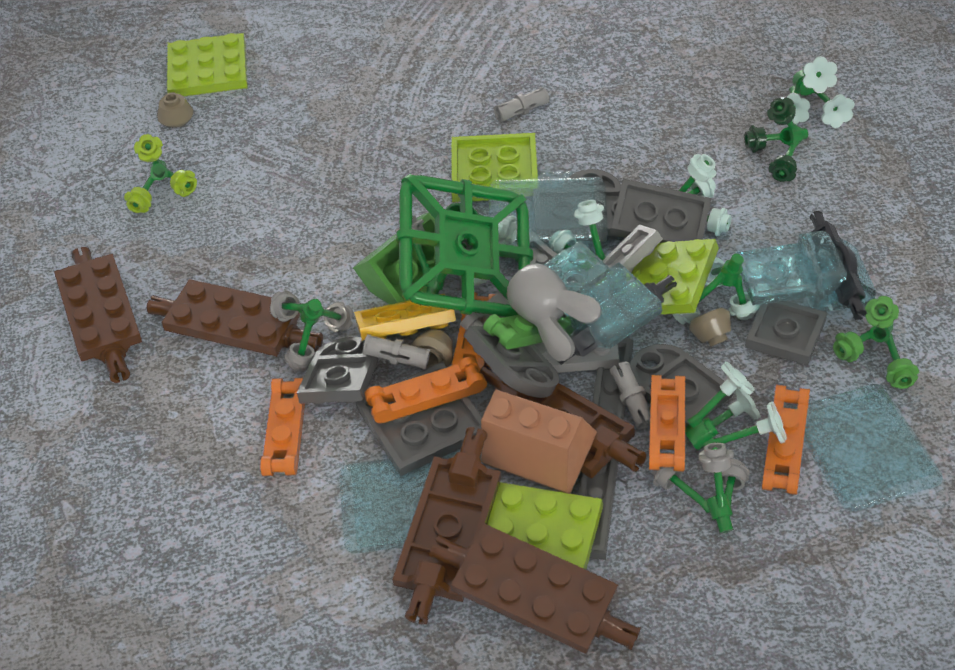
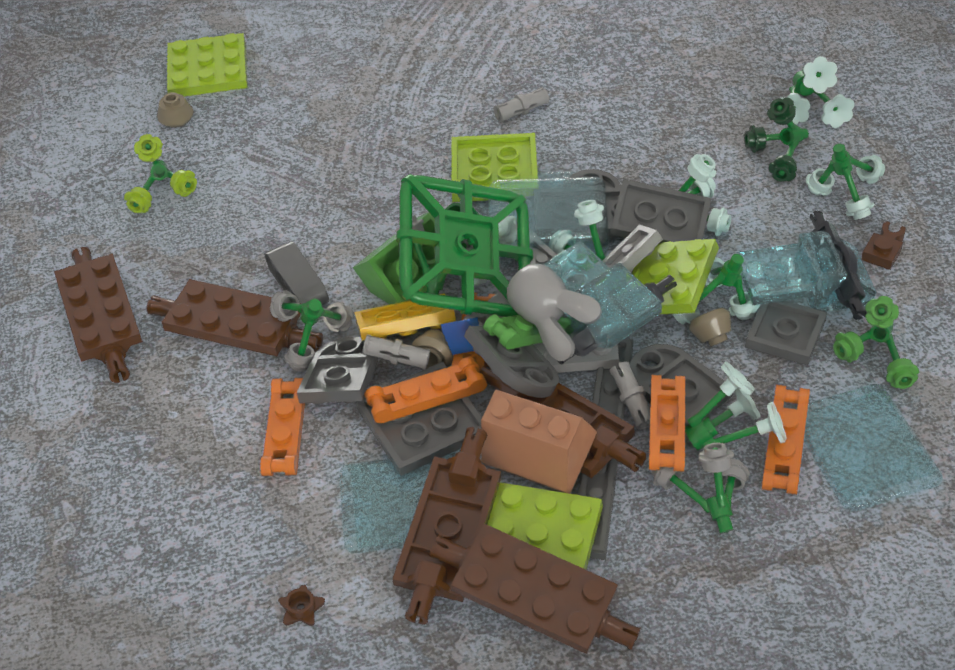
none -> dark grey beam [264,241,329,305]
none -> reddish brown plate [278,585,325,626]
none -> blue slope [441,317,479,355]
none -> plant [806,143,885,220]
none -> reddish brown plate [861,221,906,270]

